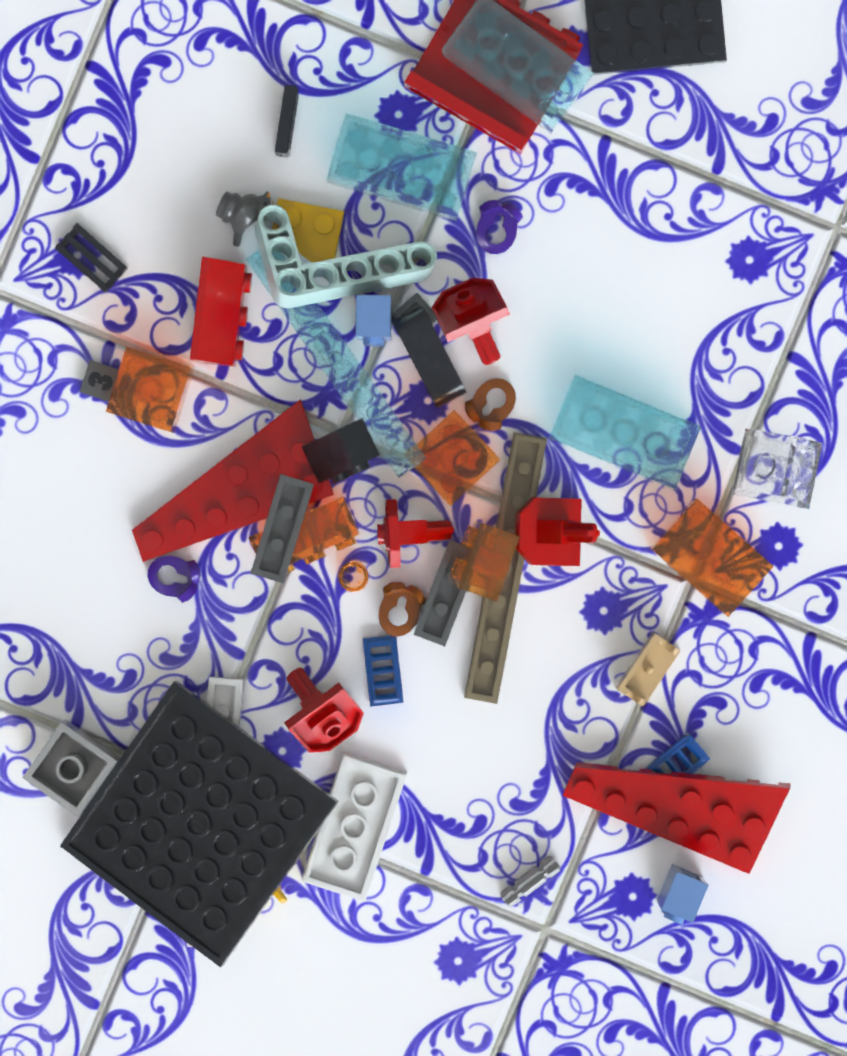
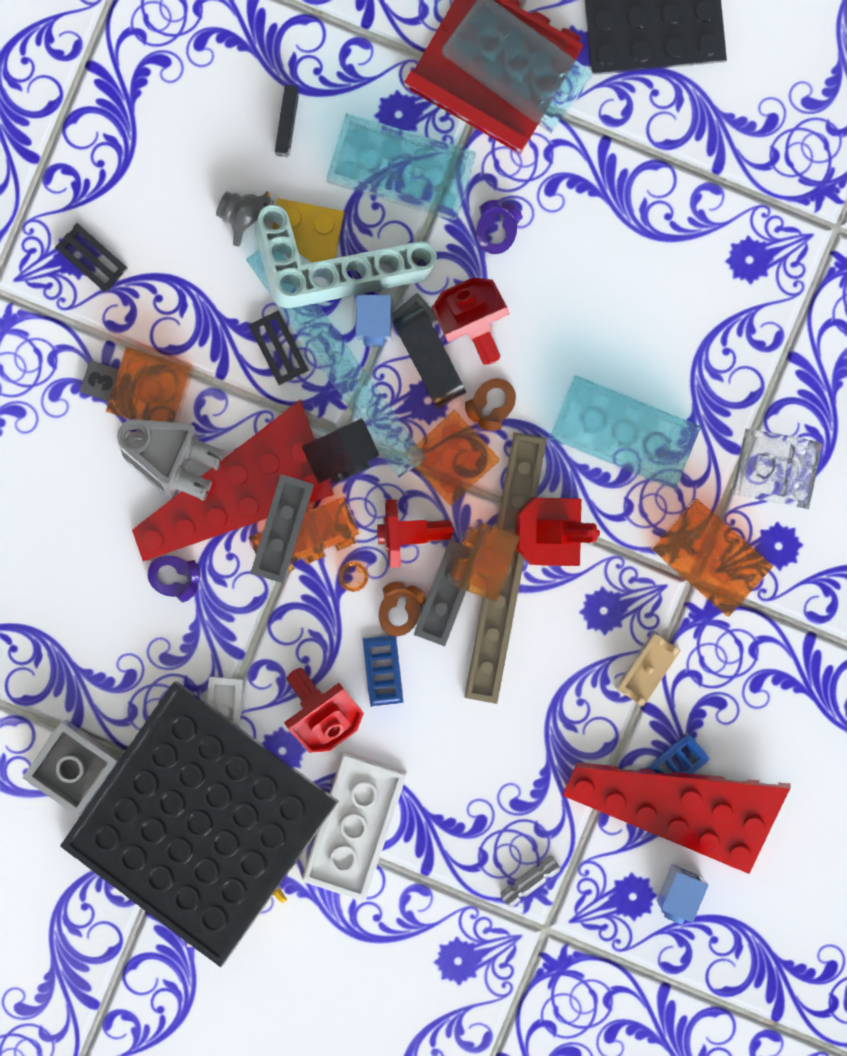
red slope [190,257,252,367] -> none
none -> light grey piece [117,419,226,501]
none -> black tile [248,310,309,386]

